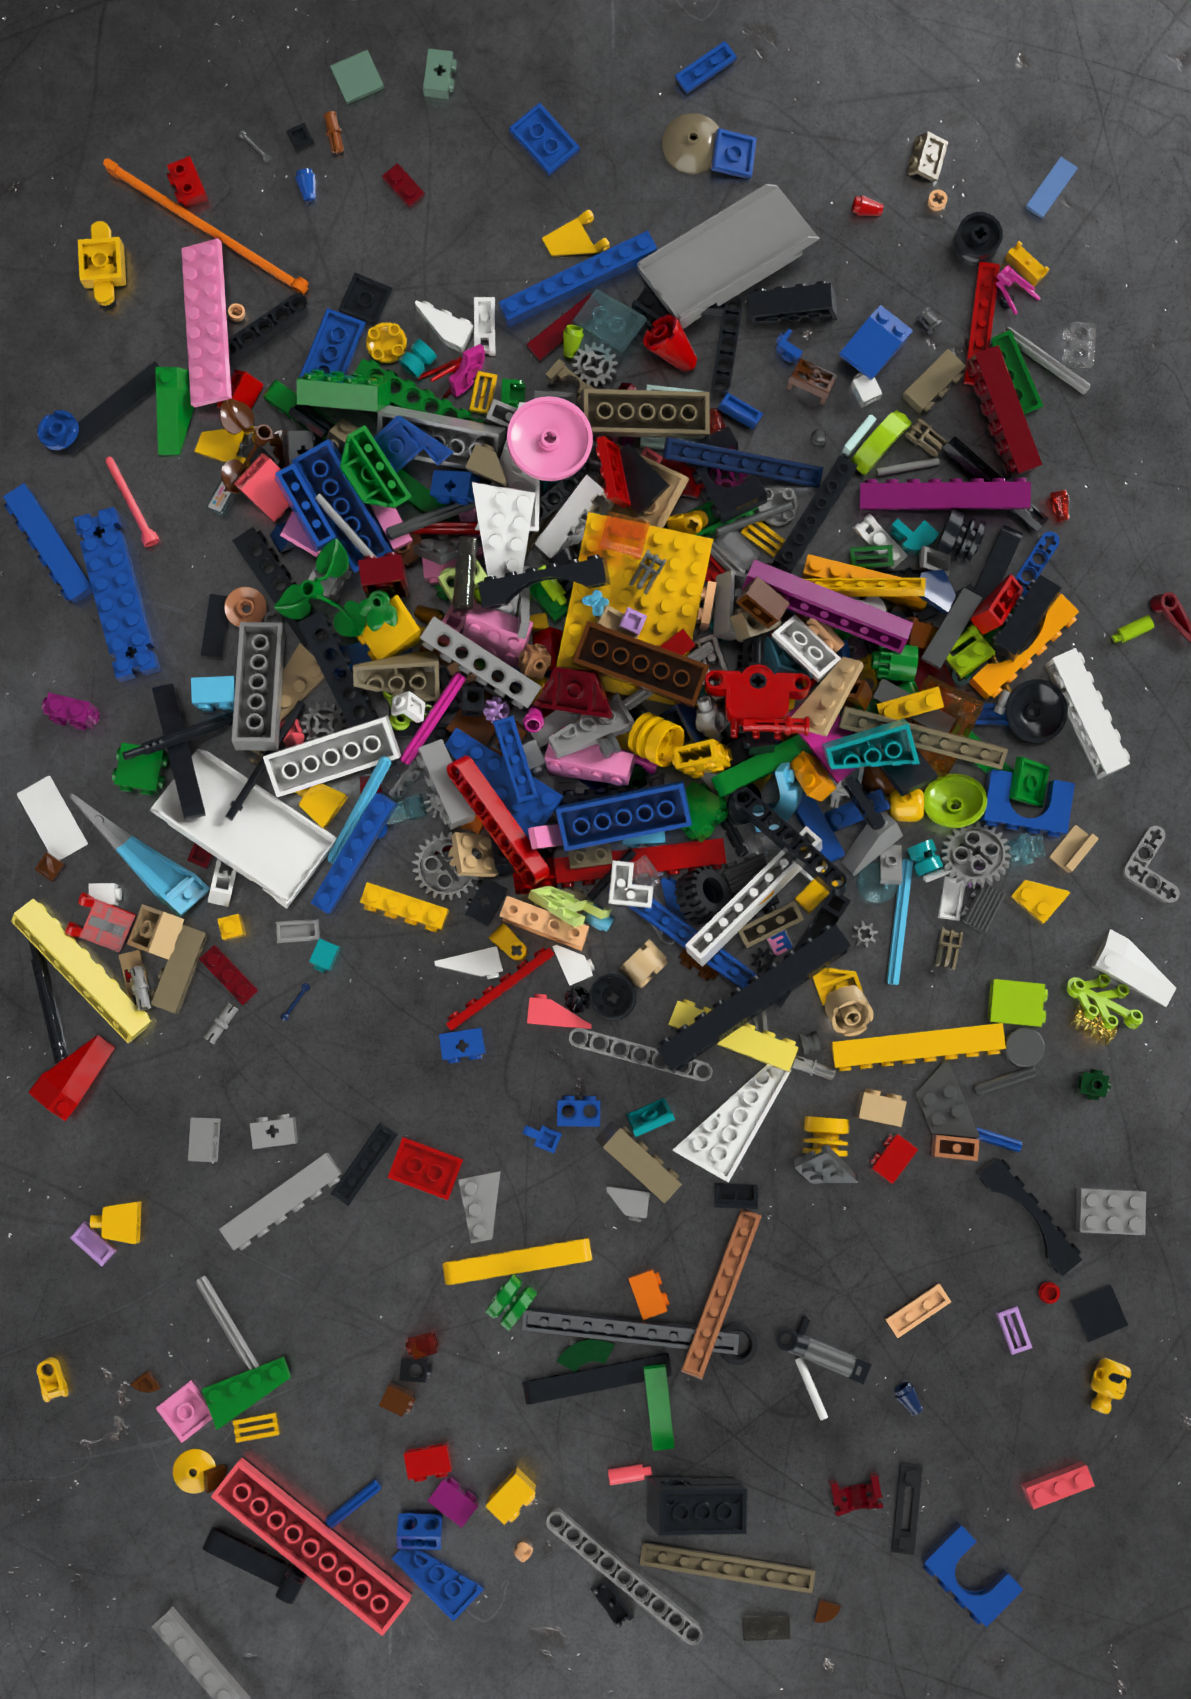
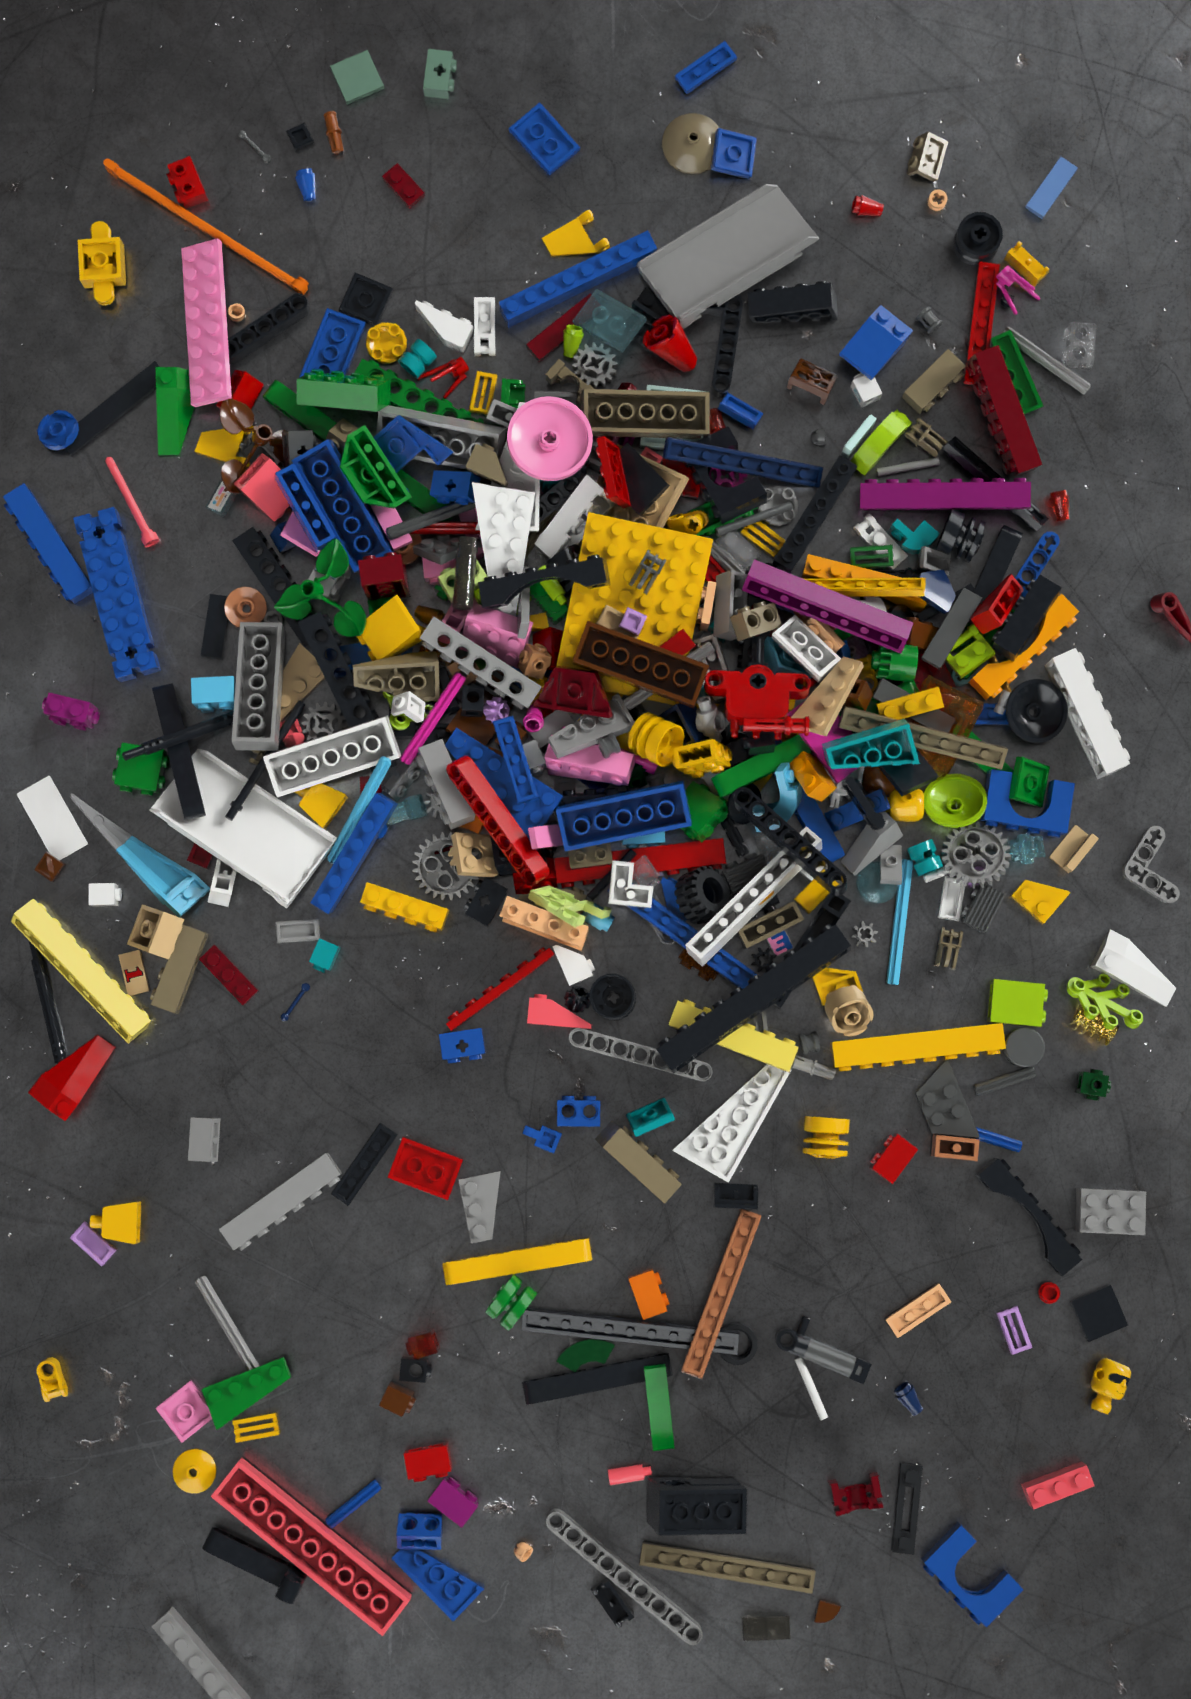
flag [65,892,136,952] -> none
light grey pin [130,966,151,1011] -> none
reddish brown tile [130,1370,161,1393] -> none
light grey pin [203,1002,239,1045] -> none
reddish brown tile [203,1464,226,1494] -> none
yellow brick [217,914,247,941] -> none
light grey brick [250,1114,298,1149] -> none
black tile [288,404,335,438] -> none
light grey bar [314,494,377,558] -> none
green plate [358,590,398,632] -> none
white slope [434,946,503,980] -> none
dark pink tile [448,344,485,398] -> none
yellow brick [485,1467,536,1525] -> none
yellow piece [488,923,528,962] -> none
medium azure piece [582,590,609,617] -> none
clear orange plate [599,511,650,560] -> none
light grey slope [606,1186,650,1222] -> none
tan brick [619,939,668,989] -> none
reddish brown brick [736,576,789,629] -> none
blue bracket [776,329,803,365] -> none
dark grey wing [794,1145,858,1184] -> none
tan brick [854,1089,907,1127] -> none
lime cylinder [1111,615,1154,643] -> none

